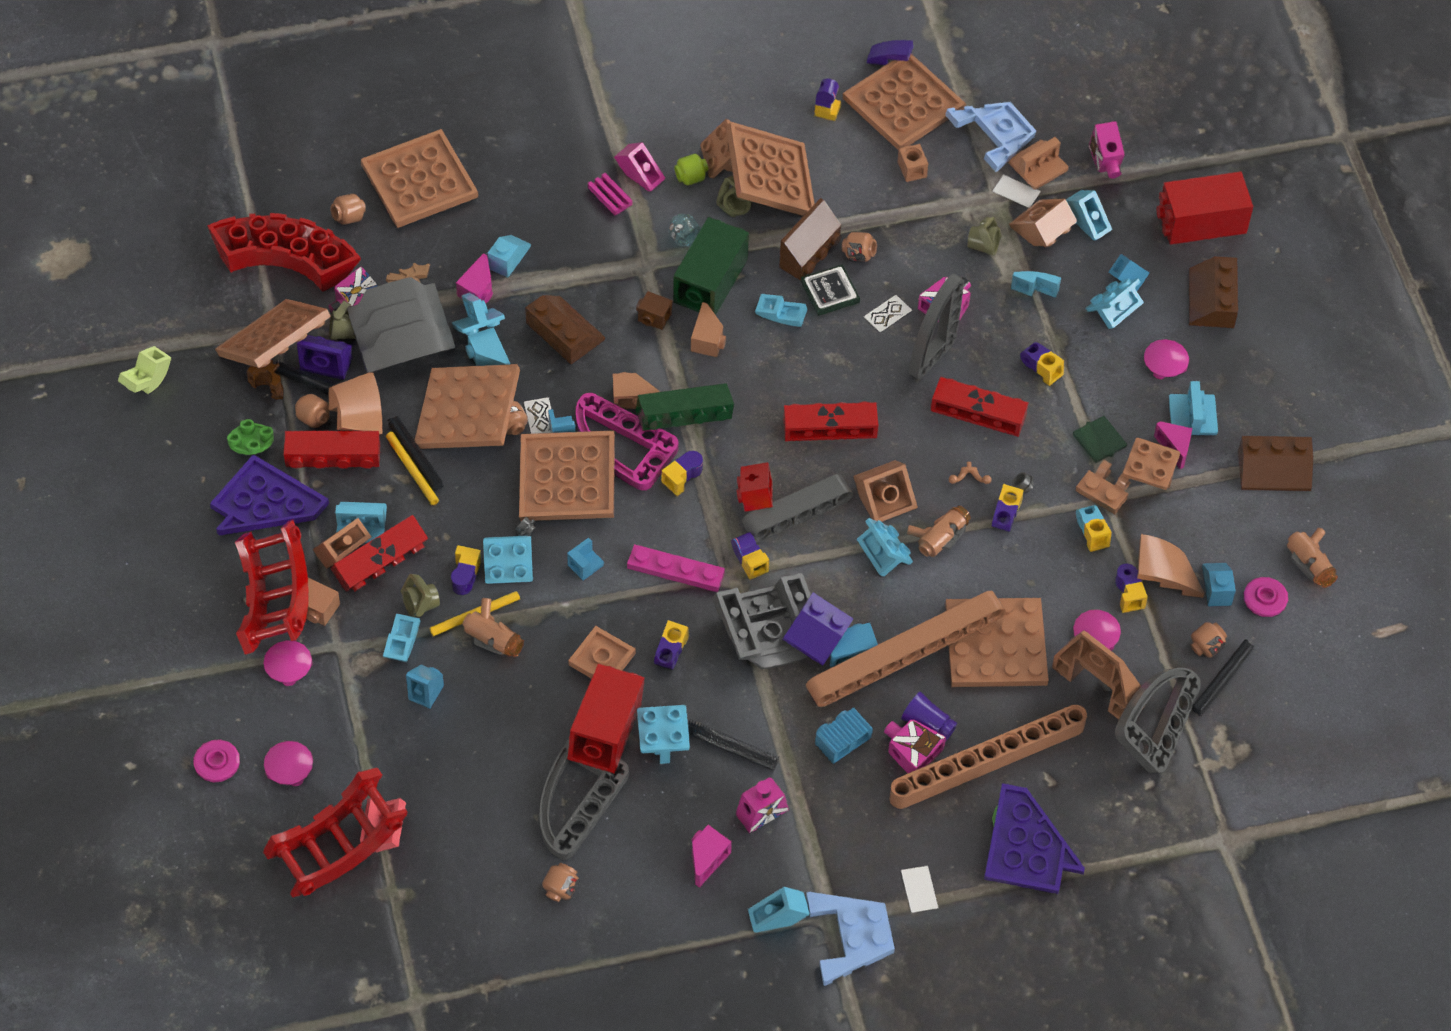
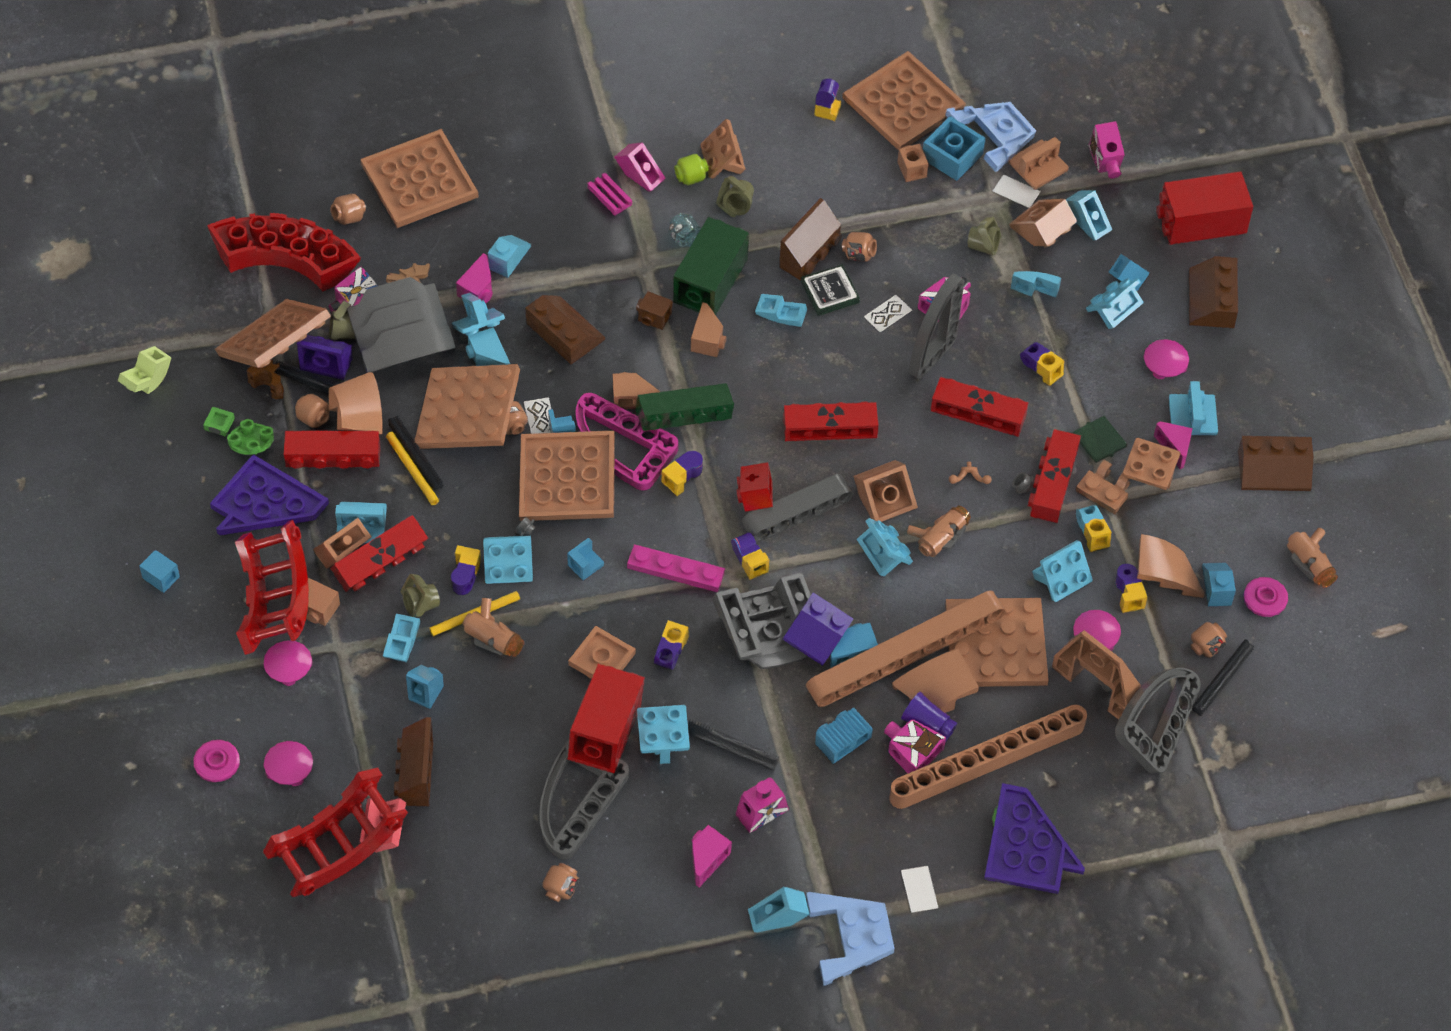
nougat plate [726,121,815,216] -> none
dark purple slope [867,40,913,65] -> none
leg [991,484,1024,532] -> none
none -> dark azure panel [140,550,180,593]
none -> bright green plate [203,407,235,436]
none -> reddish brown slope [394,717,434,806]
none -> nougat slope [892,648,979,713]
none -> dark azure brick [923,116,985,181]
none -> red brick [1028,429,1081,523]
none -> medium azure bracket [1032,540,1093,602]

